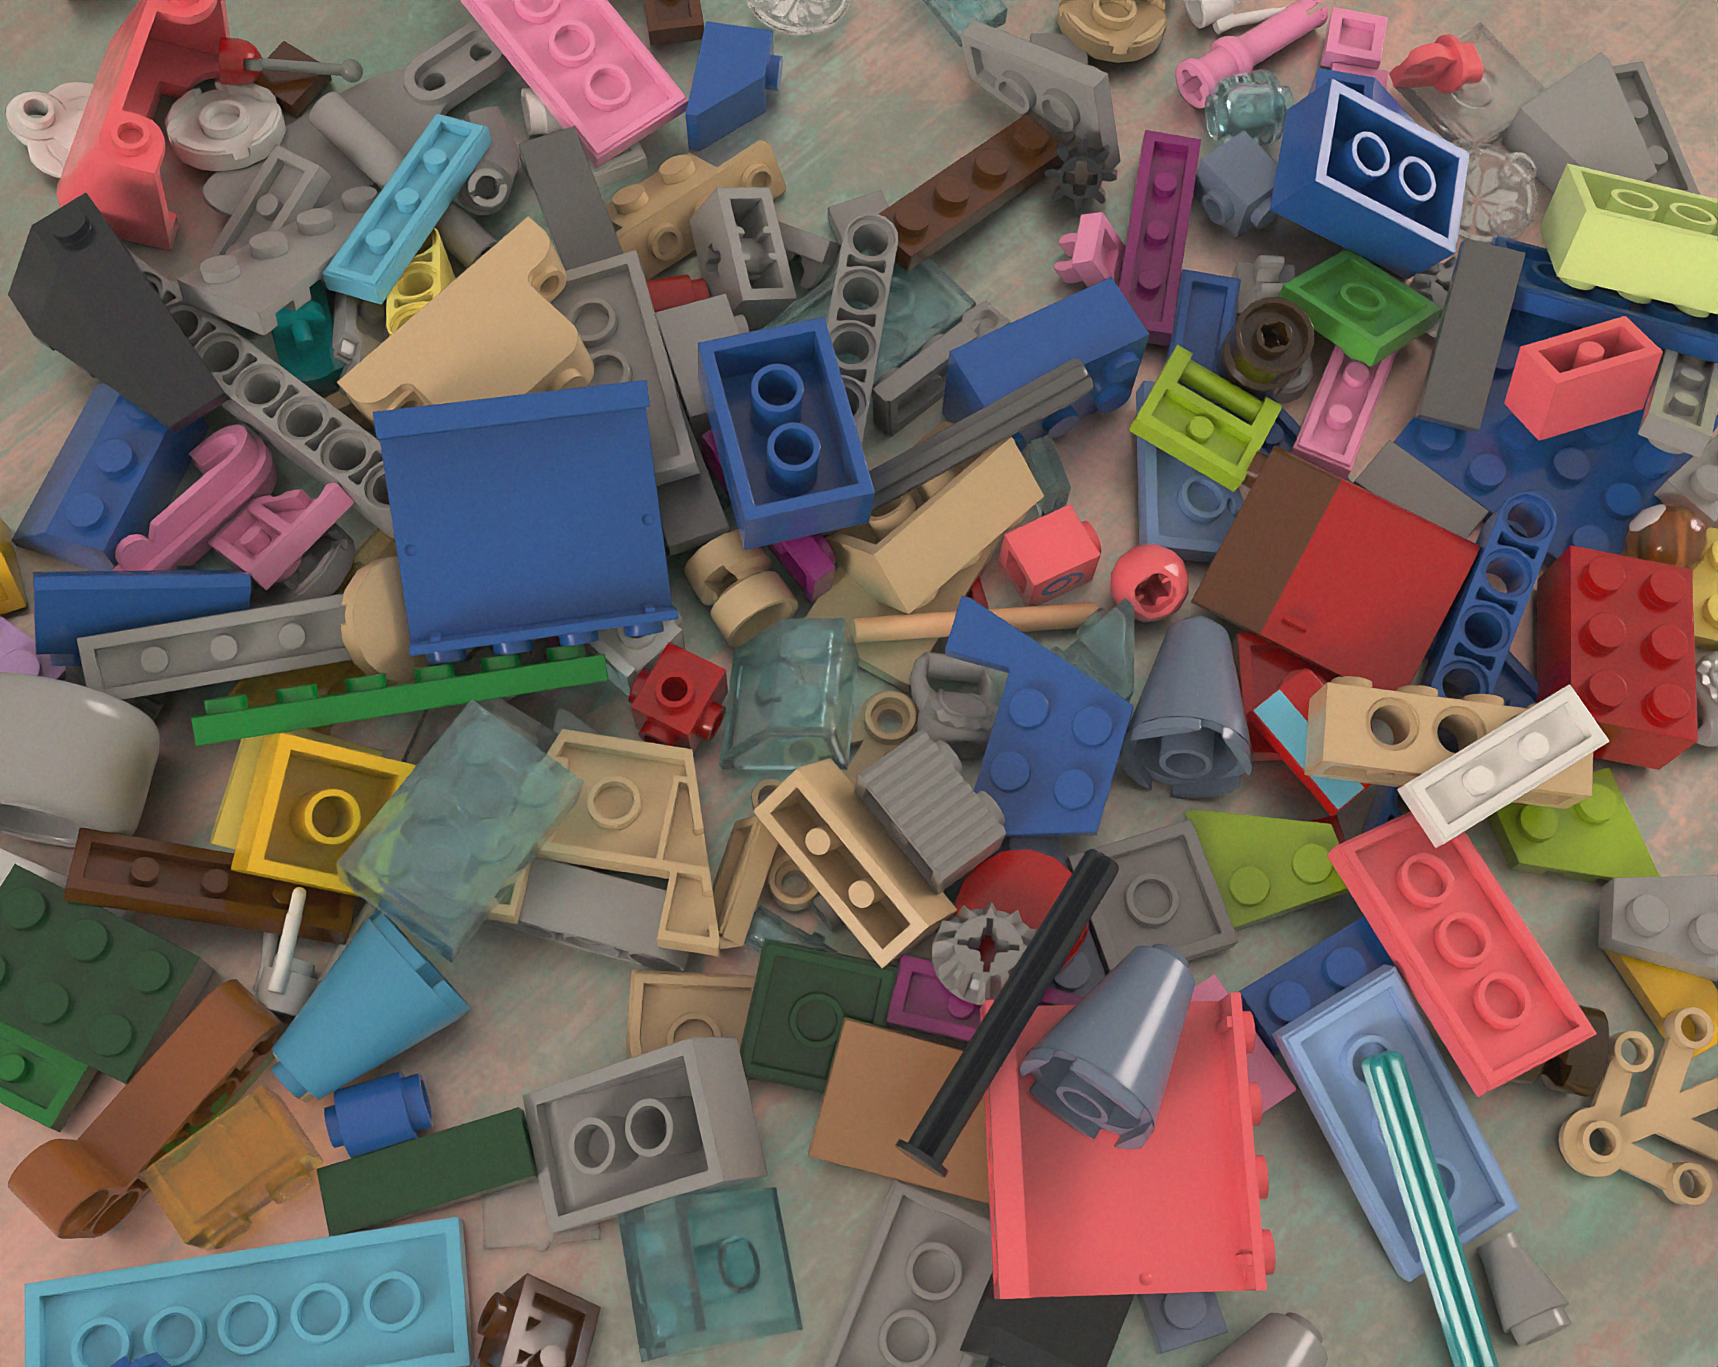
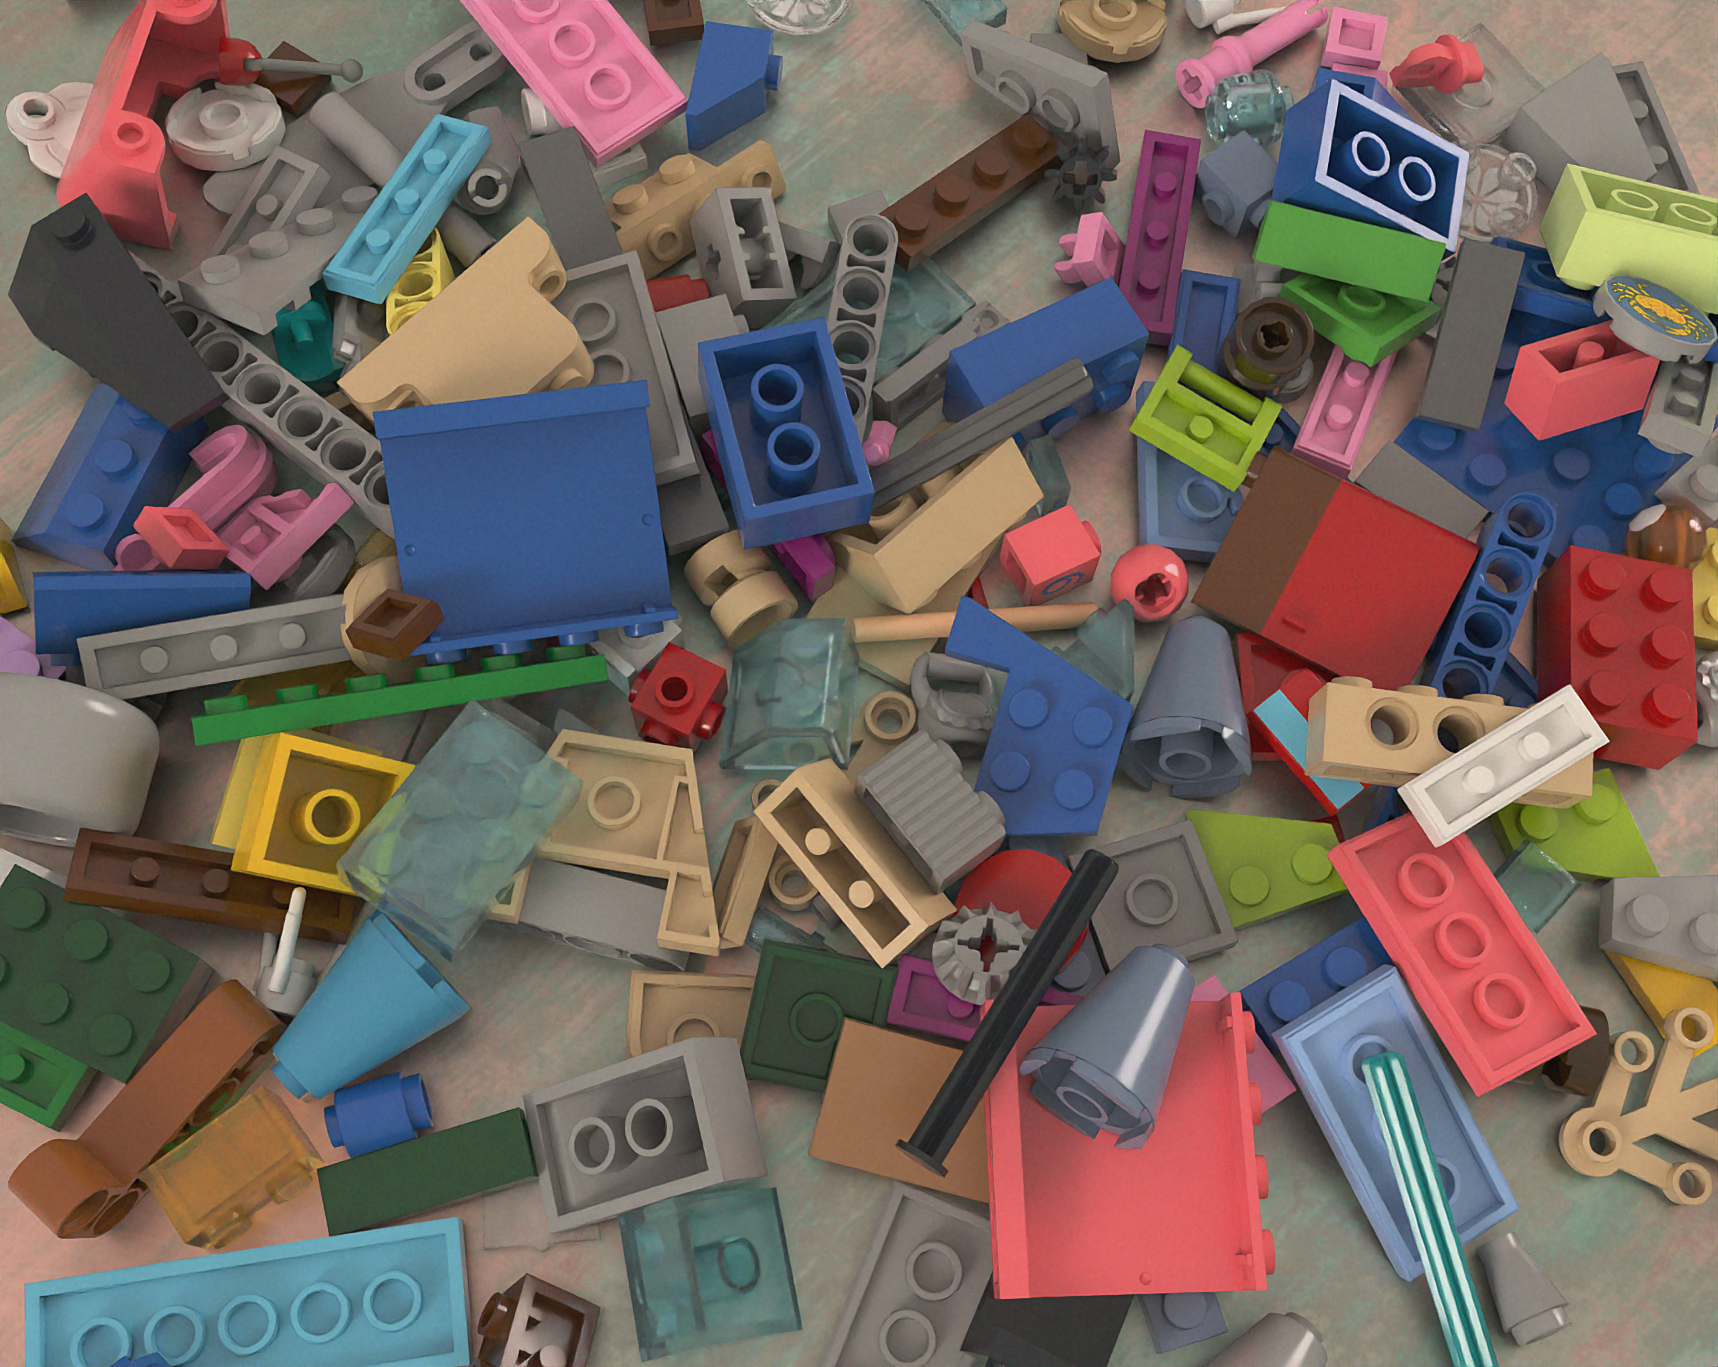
none -> coral plate [133,506,230,570]
none -> reddish brown tile [345,589,445,662]
none -> bright pink hand [862,421,898,466]
none -> bright green tile [1252,199,1447,303]
none -> clear light blue tile [1493,839,1581,934]
none -> tile [1592,274,1718,364]

